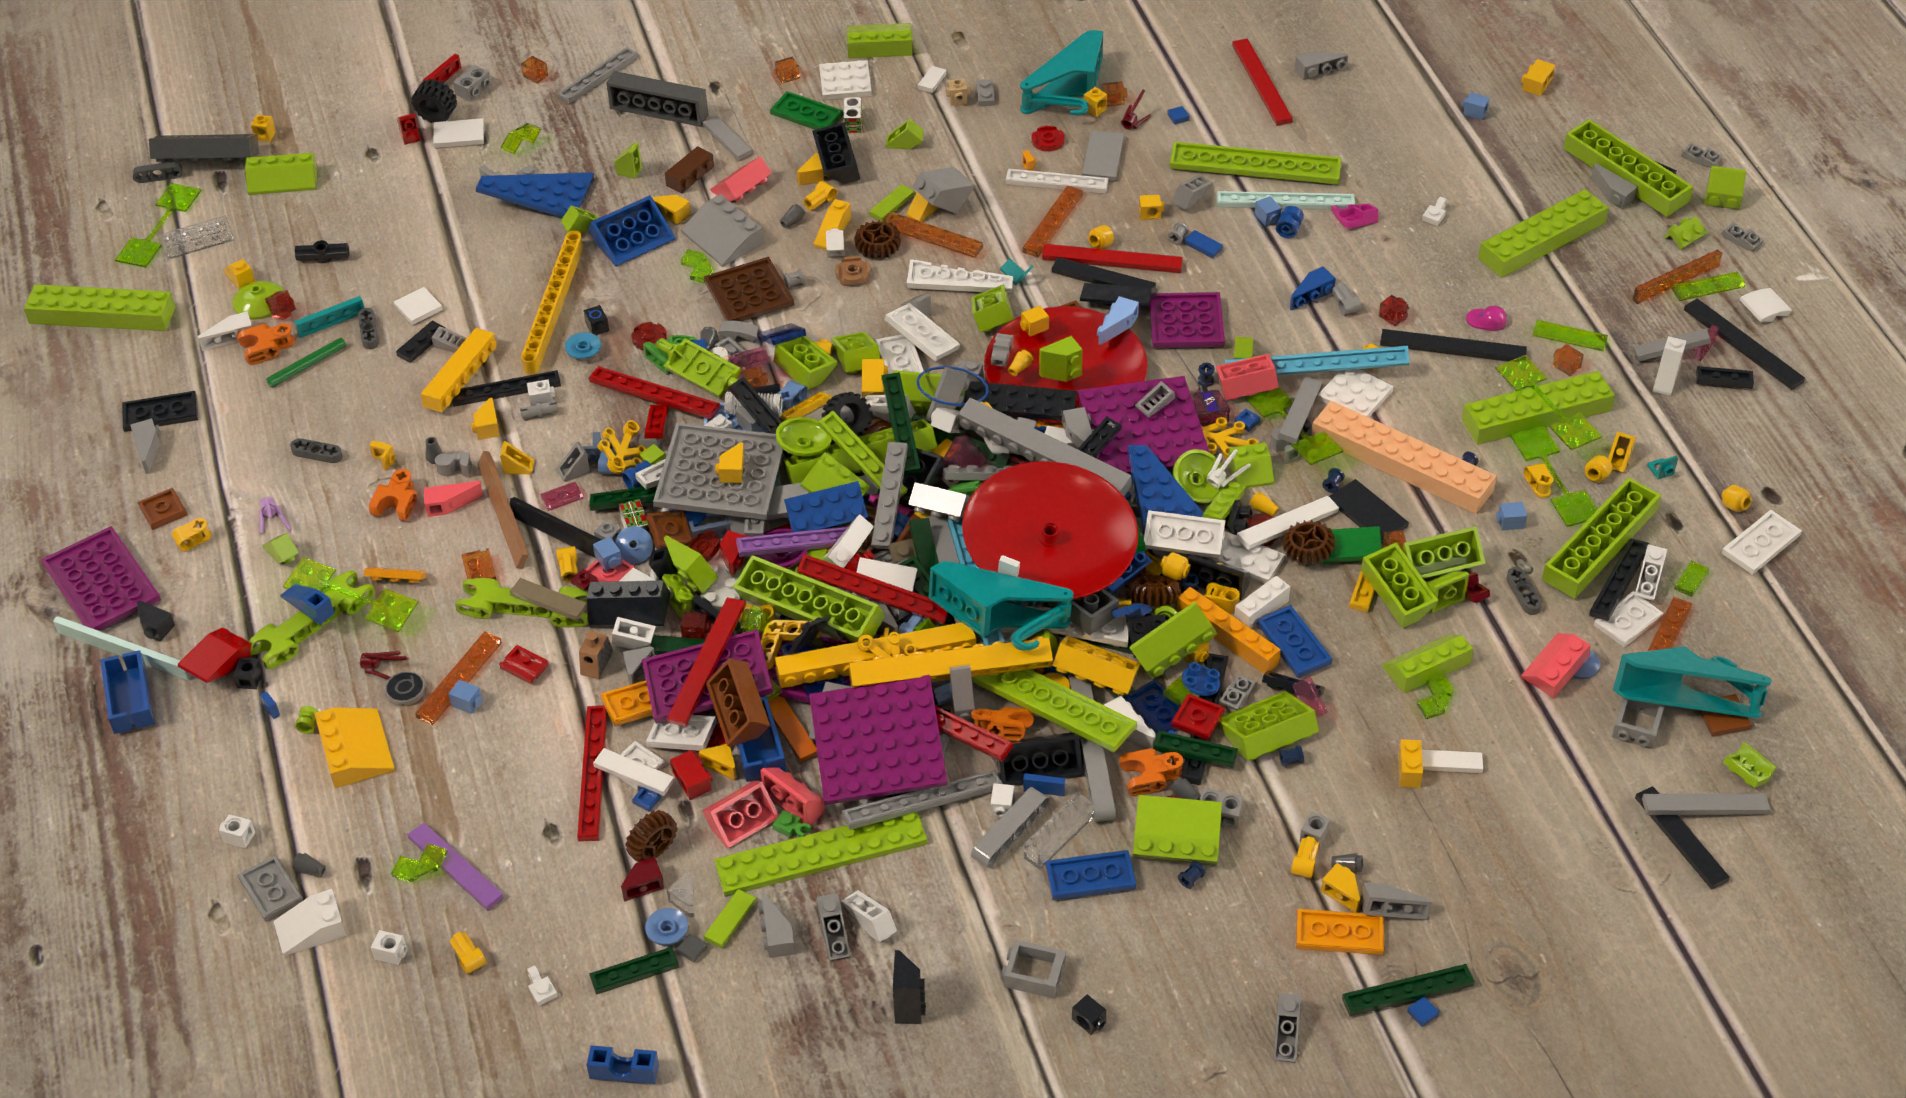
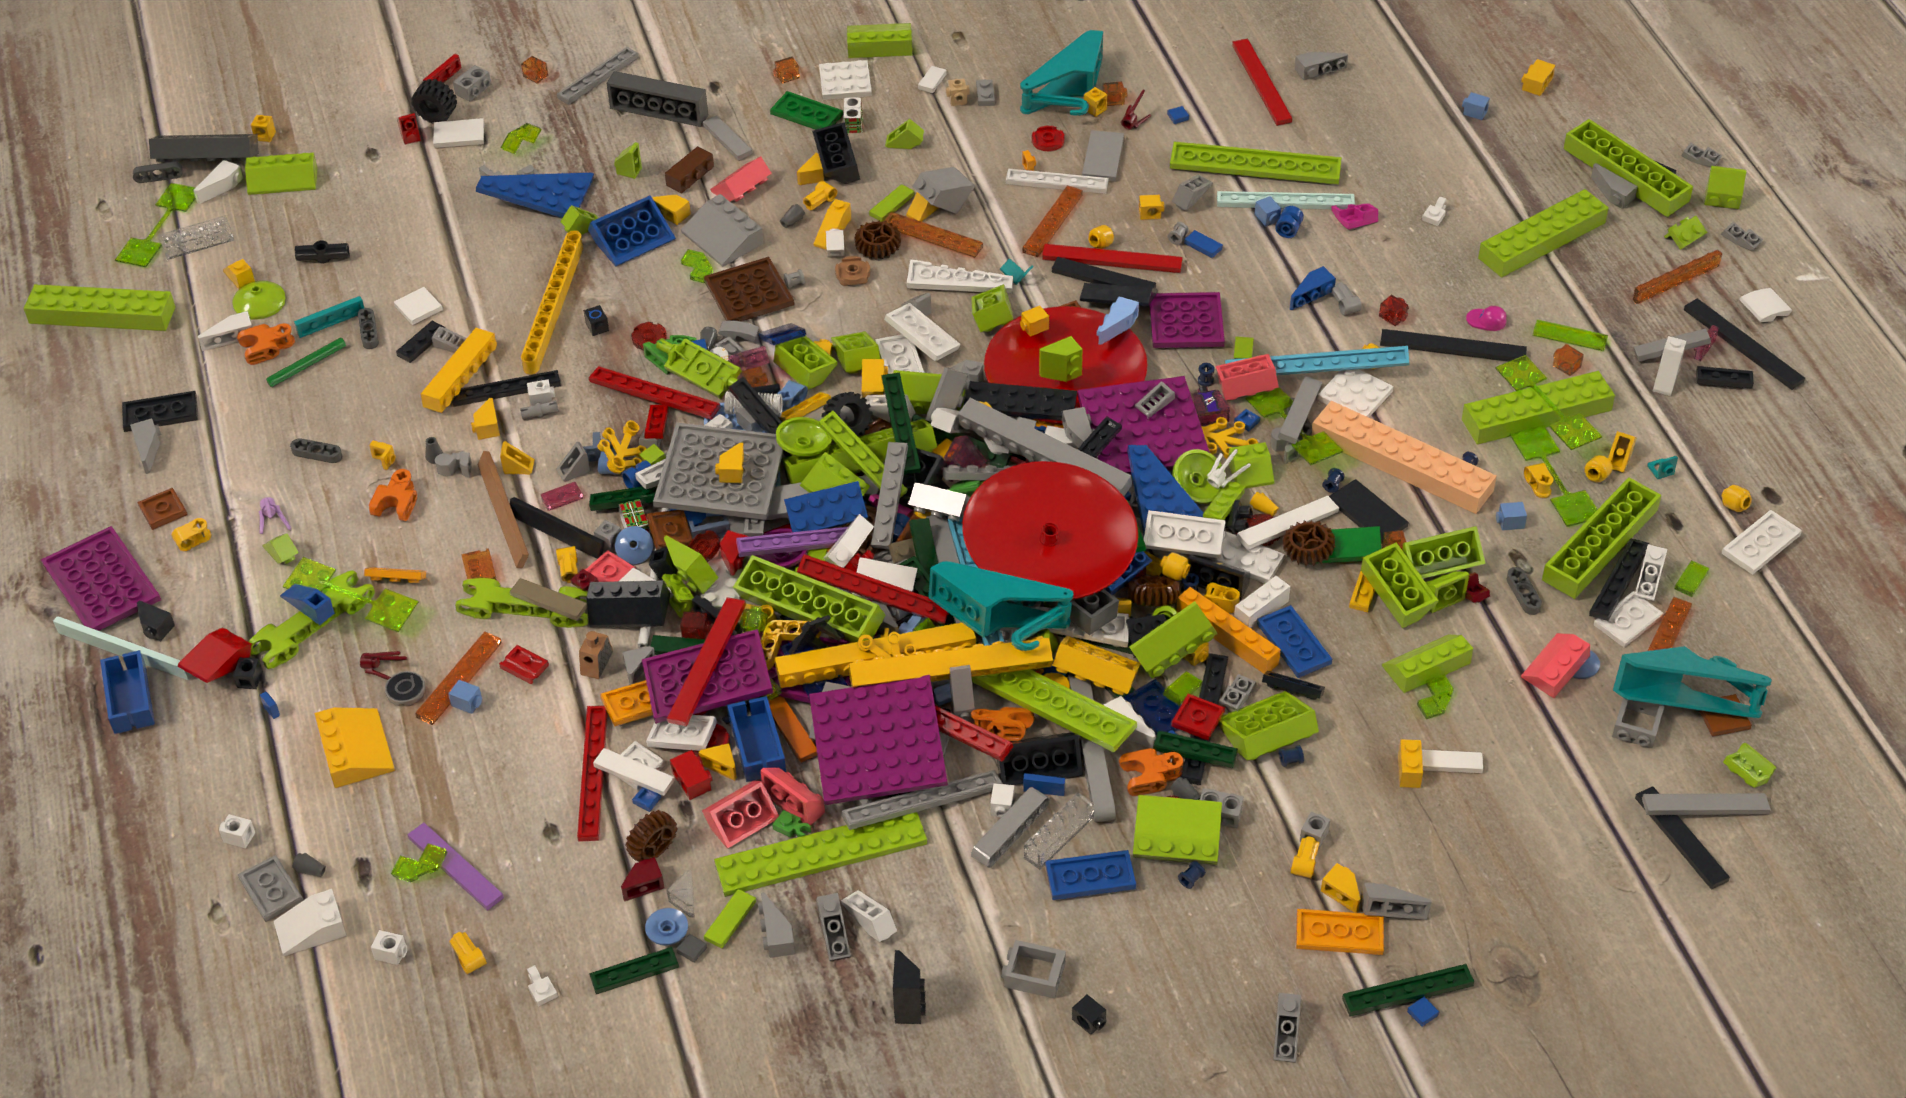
clear red brick [265,290,296,319] -> none
lime wheel [294,706,319,734] -> none
coral slope [424,481,483,517] -> none
dark azure dish [565,332,601,359] -> none
blue arch [586,1045,659,1084] -> none
medium blue brick [593,536,622,571] -> none
white slope [612,617,656,649] -> none
dark orange slope [706,658,770,747] -> none
blue piece [916,366,989,406] -> none
light grey leg [991,333,1014,367] -> none
white tile [998,555,1020,577] -> none
yellow cone [1008,350,1033,376] -> none
blue slope [1112,603,1152,620] -> none
blue dish [1182,662,1220,696] -> none
clear pink plate [1292,676,1329,719] -> none
dark grey cone [1331,853,1363,874] -> none
clear neon green tile [1672,271,1745,301] -> none
none -> white slope [193,160,243,204]

